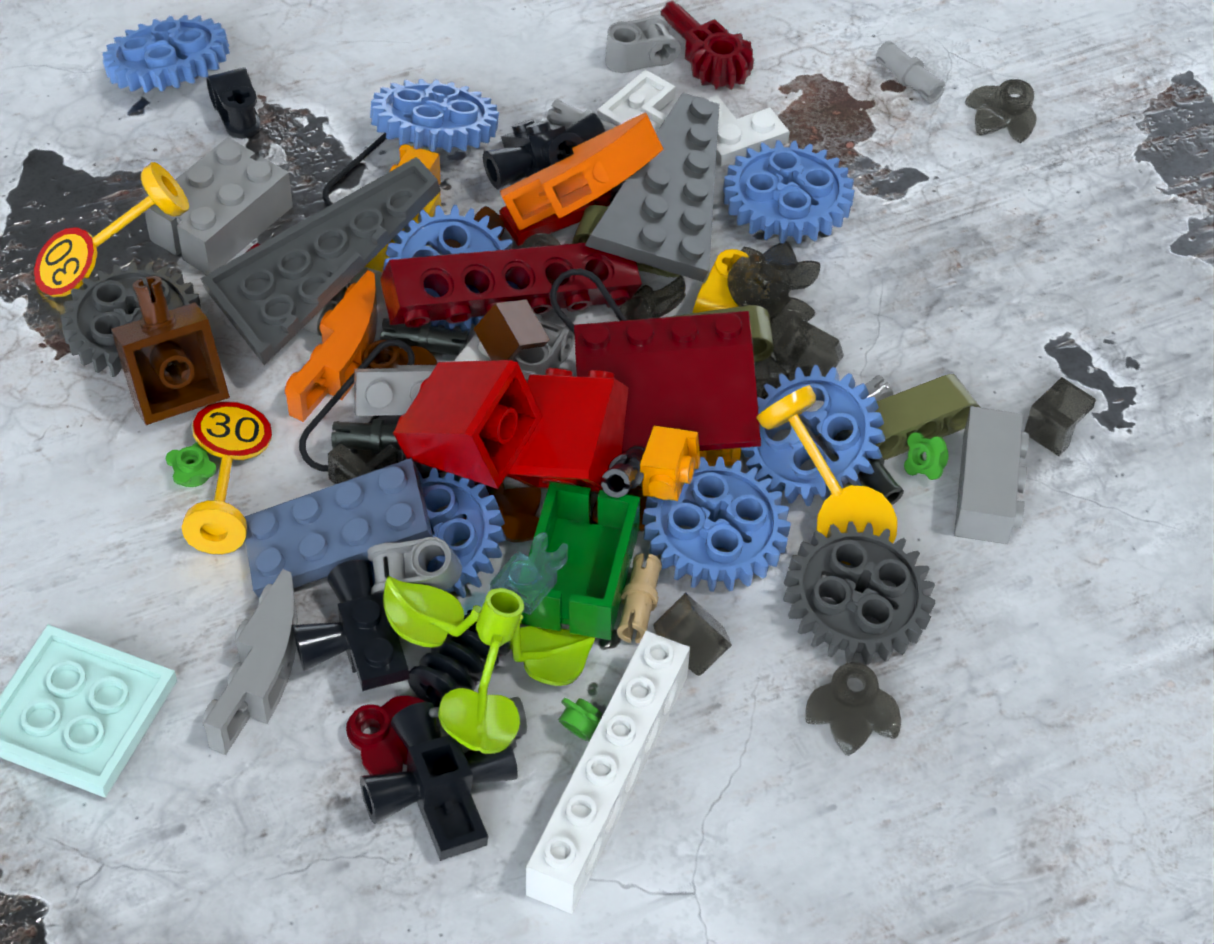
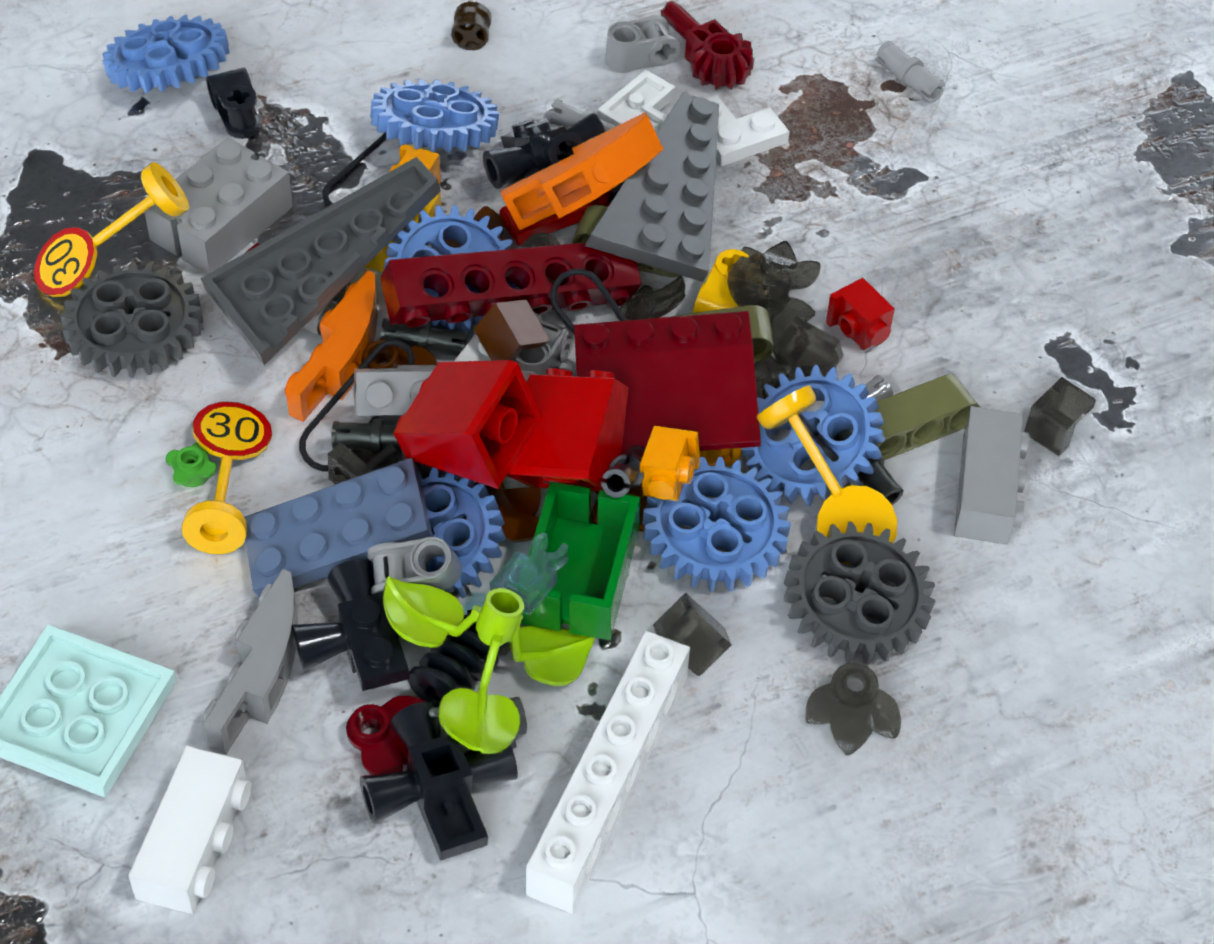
reddish brown brick [111,276,230,425] -> none
bright green plate [558,698,602,742] -> none
tan pin [617,553,662,643] -> none
medium blue gear [723,140,854,244] -> none
bright green plate [904,432,949,480] -> none
clear smoke plate [965,79,1037,143] -> none
none -> white brick [128,746,251,914]
none -> dark brown wheel [451,1,492,50]
none -> red brick [826,277,895,350]

